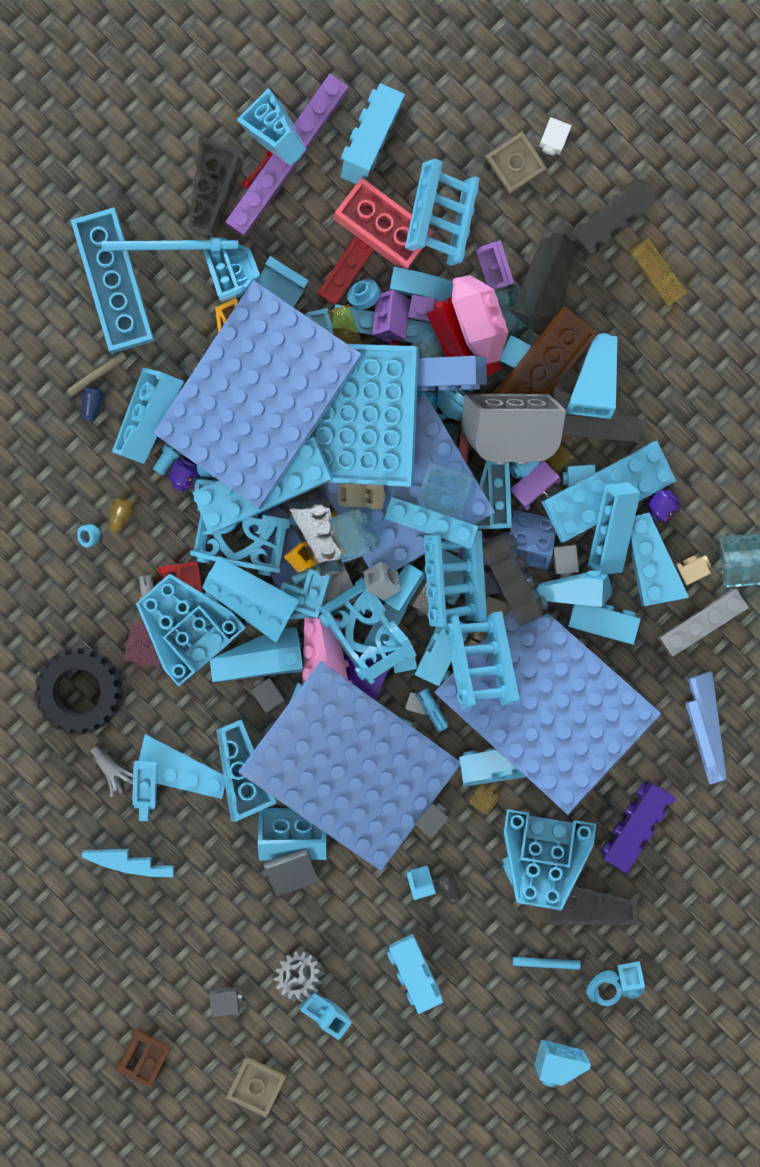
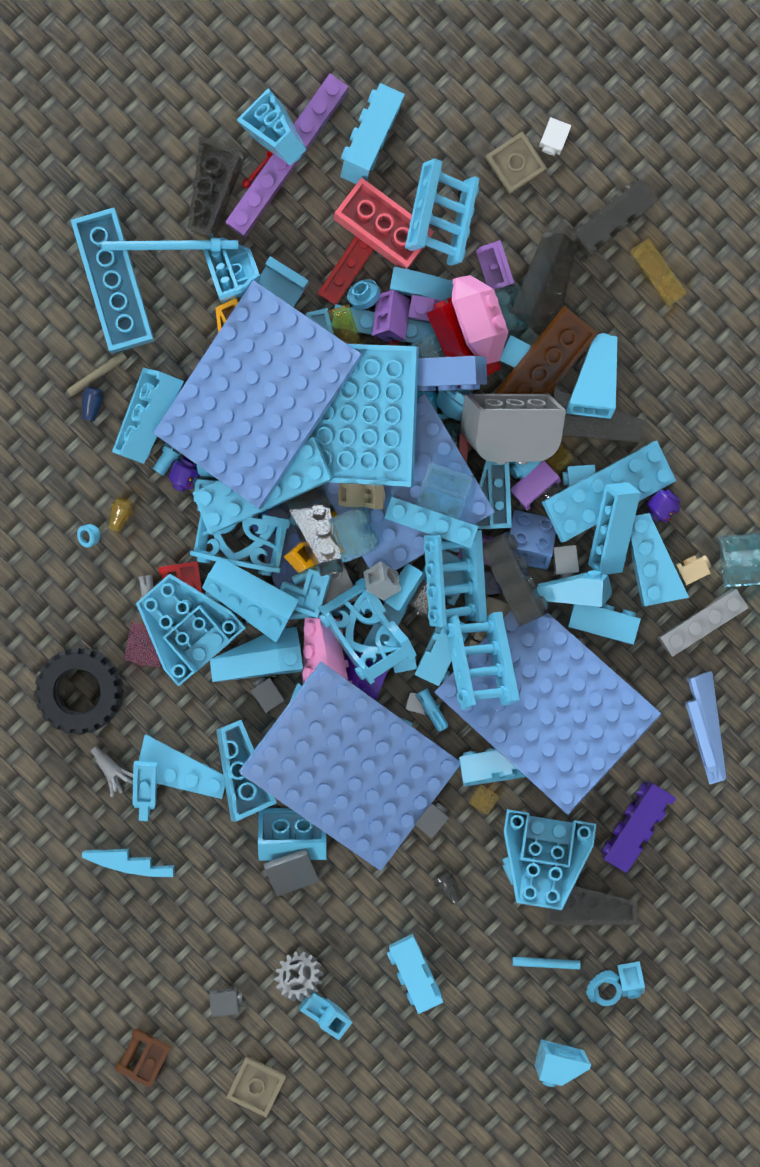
medium azure panel [406,865,436,900] -> none

